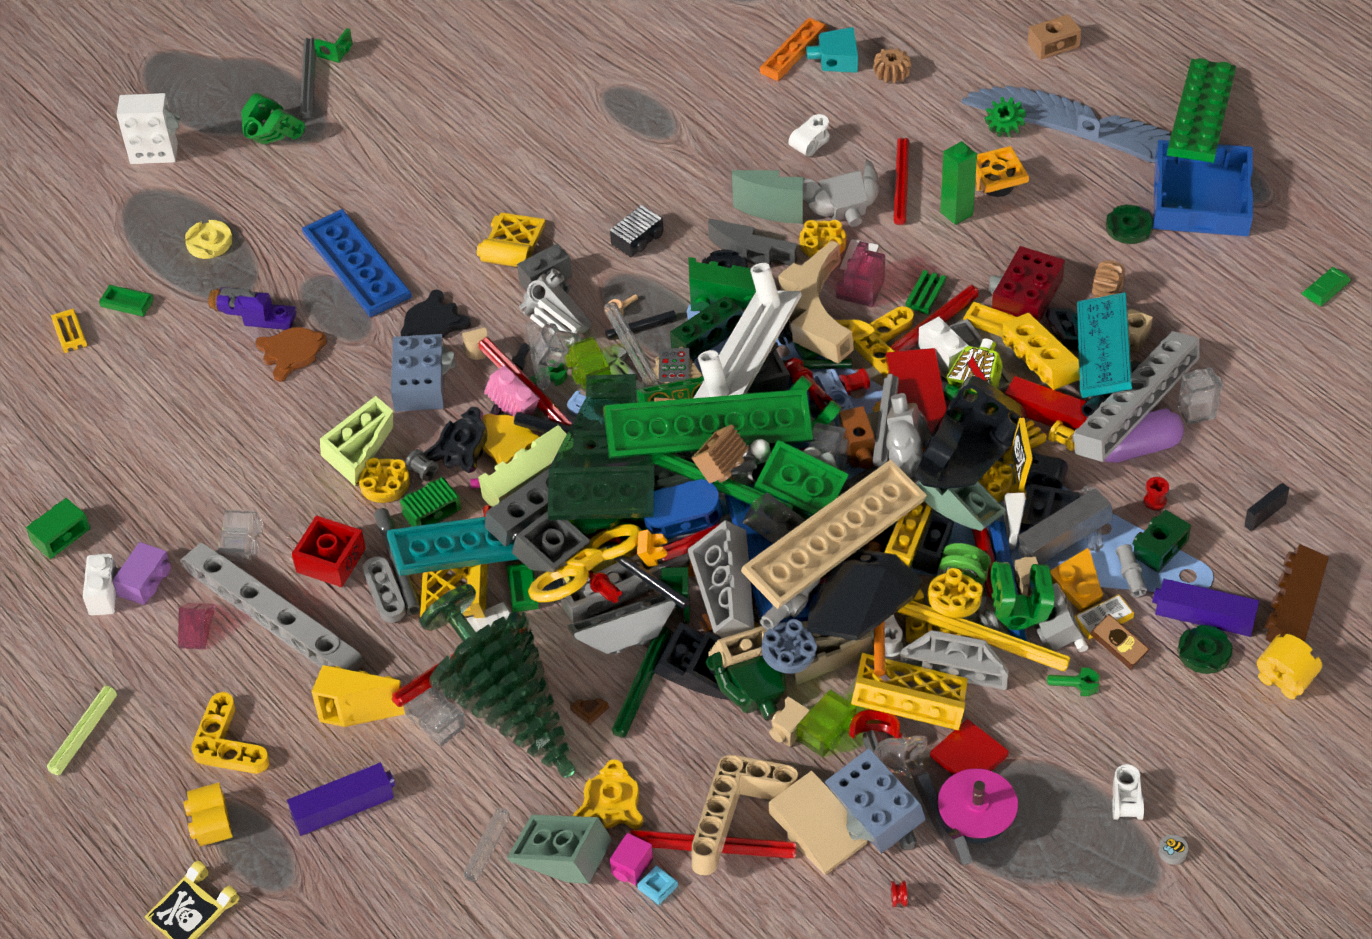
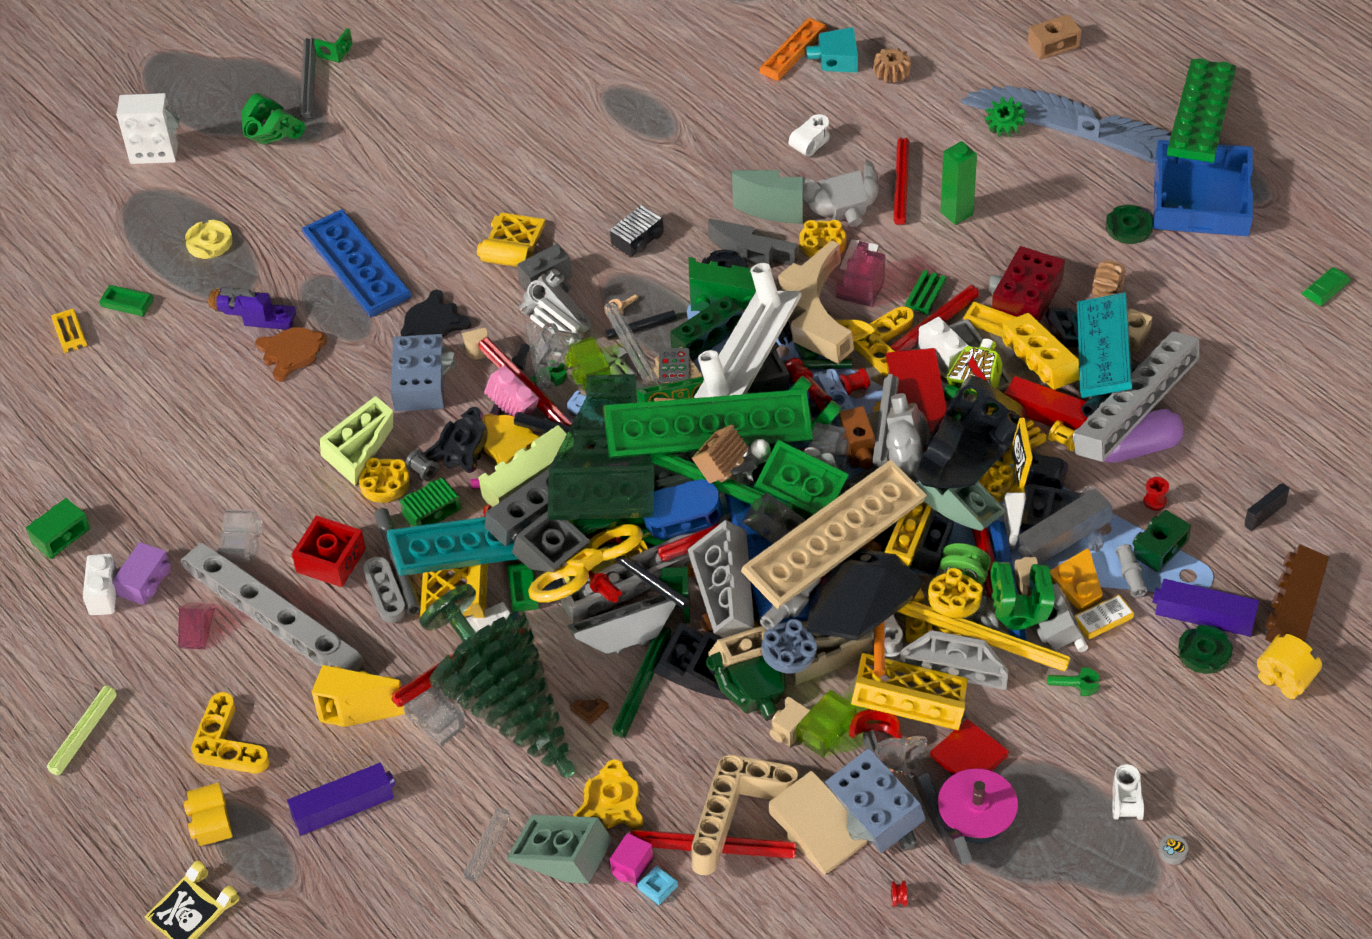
light orange tile [637,530,668,567] -> none
light orange piece [975,146,1029,197] -> none
tile [1090,614,1150,670] -> none
clear brick [1178,367,1223,425] -> none

